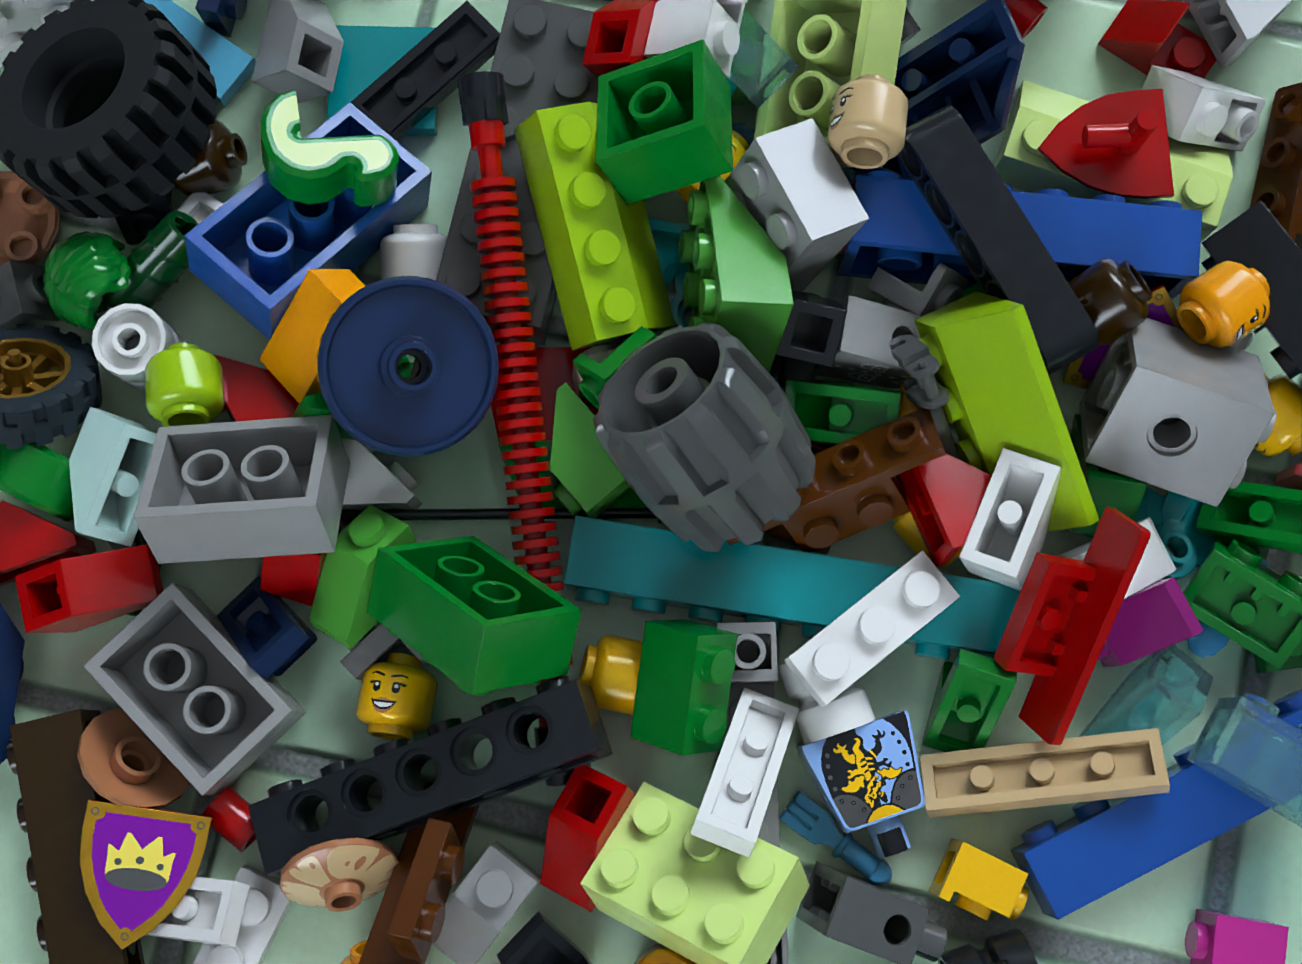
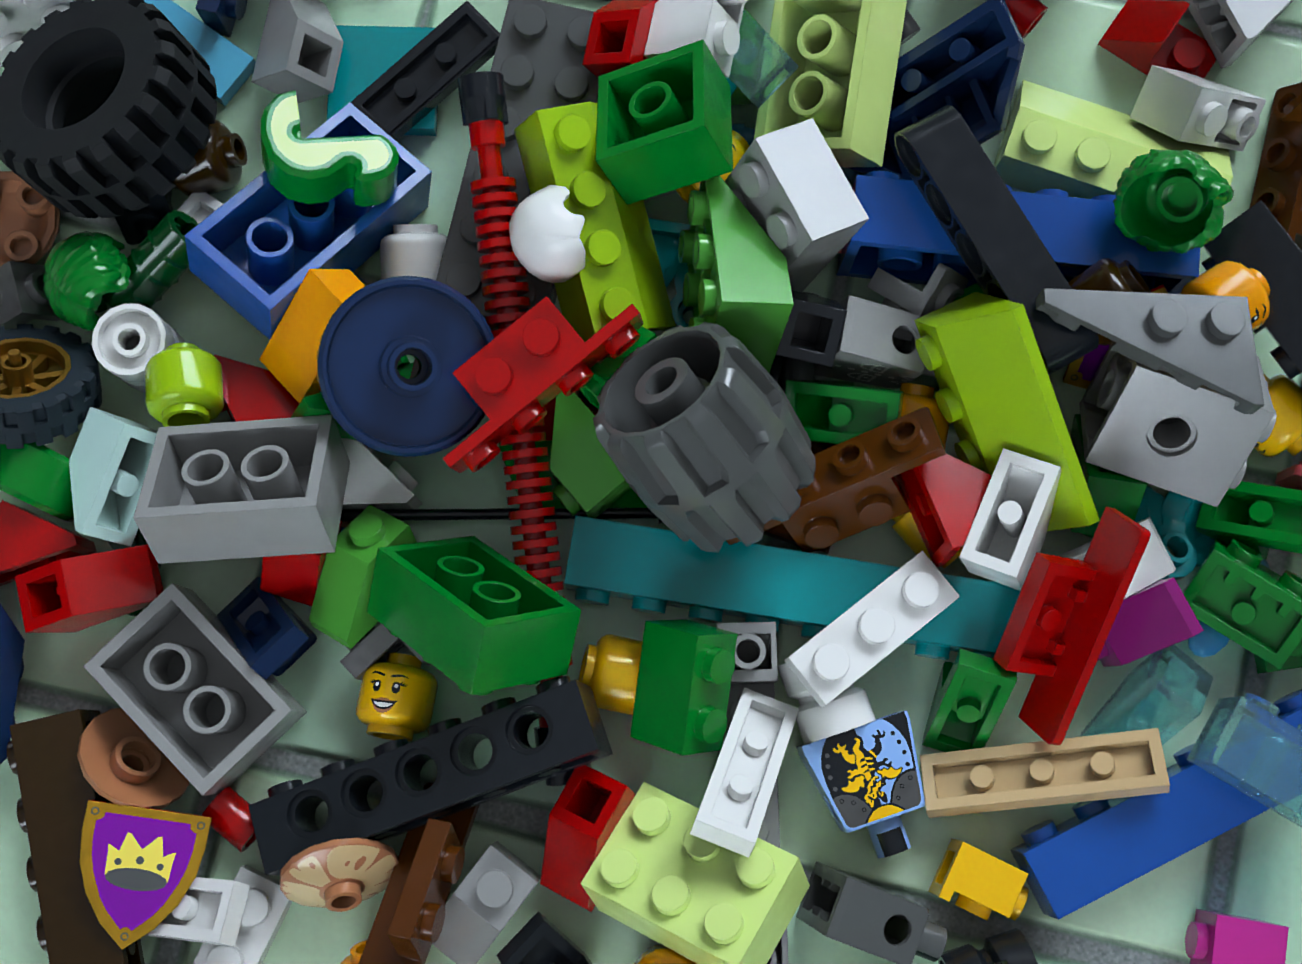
dark azure piece [779,790,892,886] -> none
tan head [828,74,908,169] -> none
dark grey piece [889,334,960,460] -> none
red shield [1037,89,1174,199] -> none
none -> red bracket [442,296,644,473]
none -> white hair [509,185,586,283]
none -> wing [1035,288,1264,414]
none -> green hair [1113,149,1234,254]

